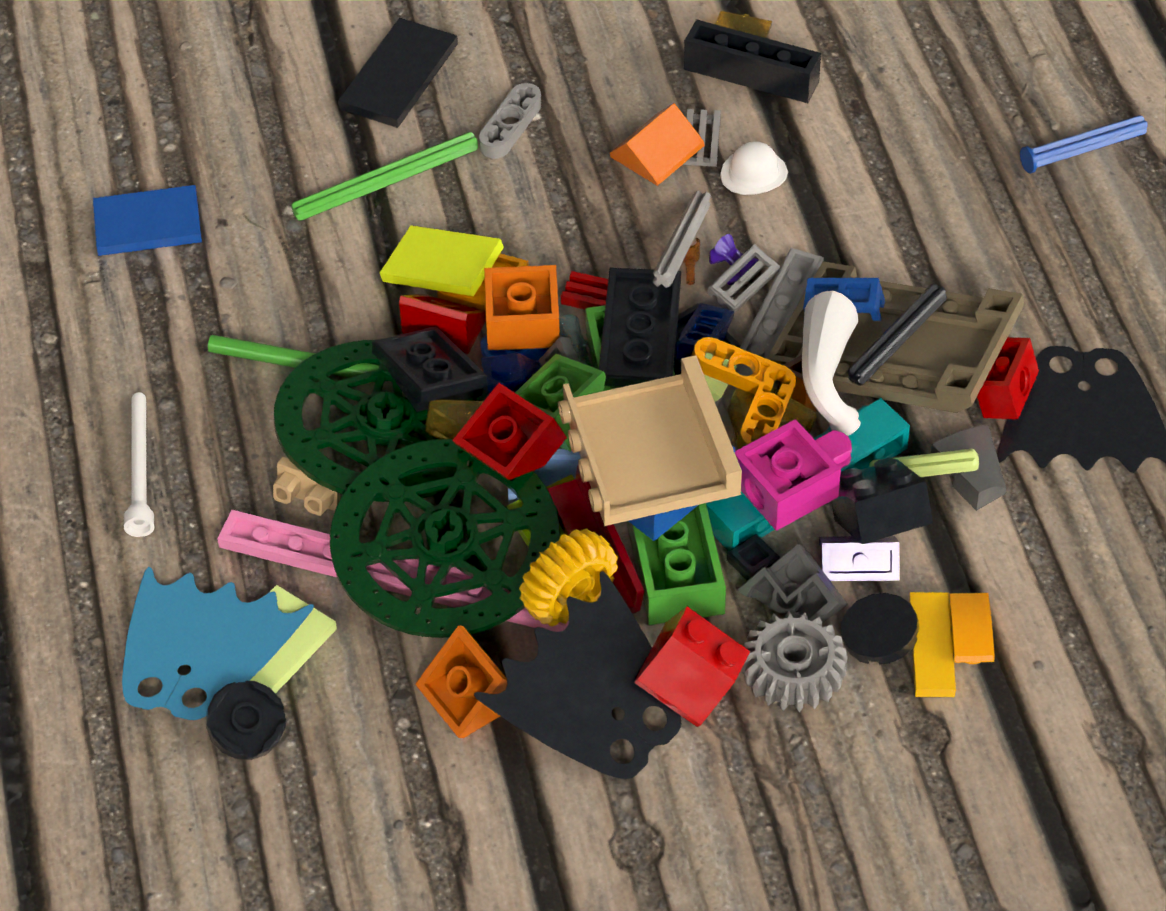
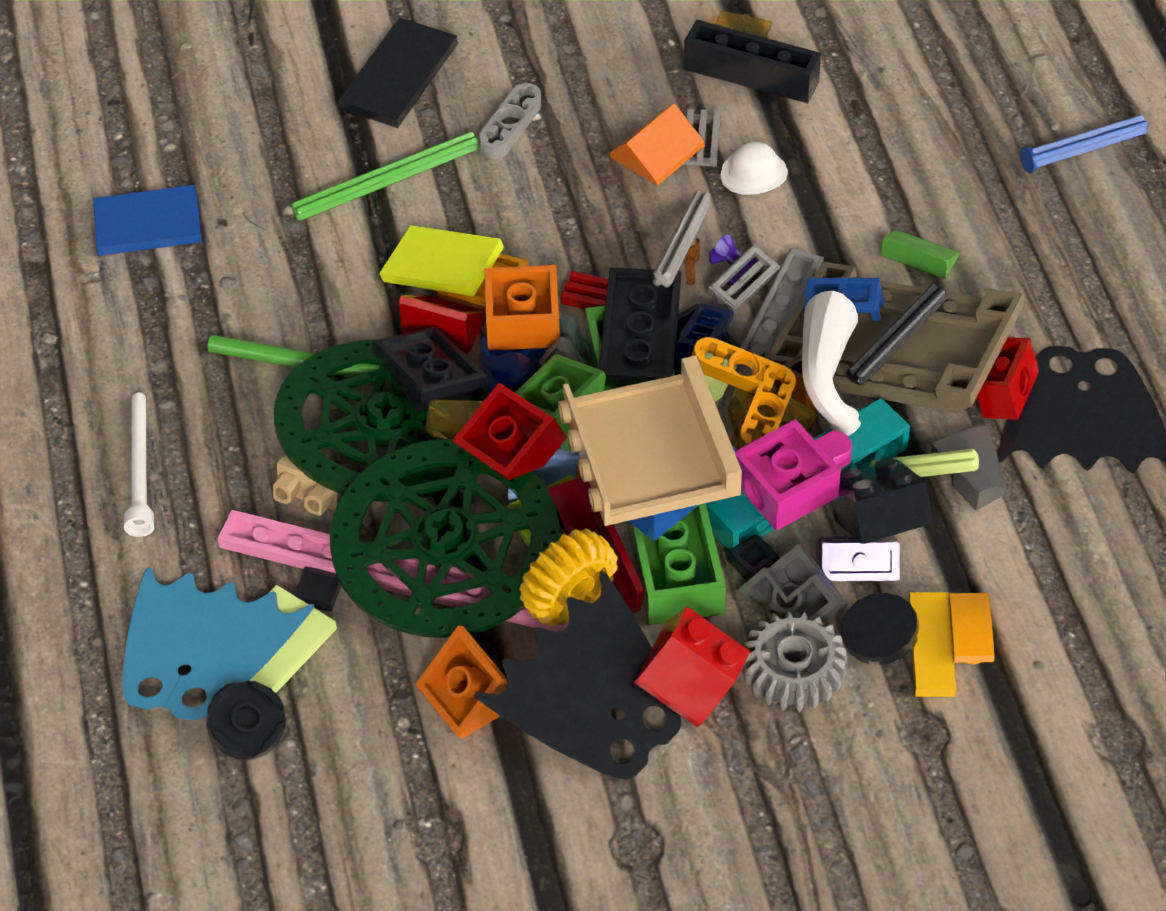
none -> black tile [294,566,341,611]
none -> bright green slope [881,230,959,279]

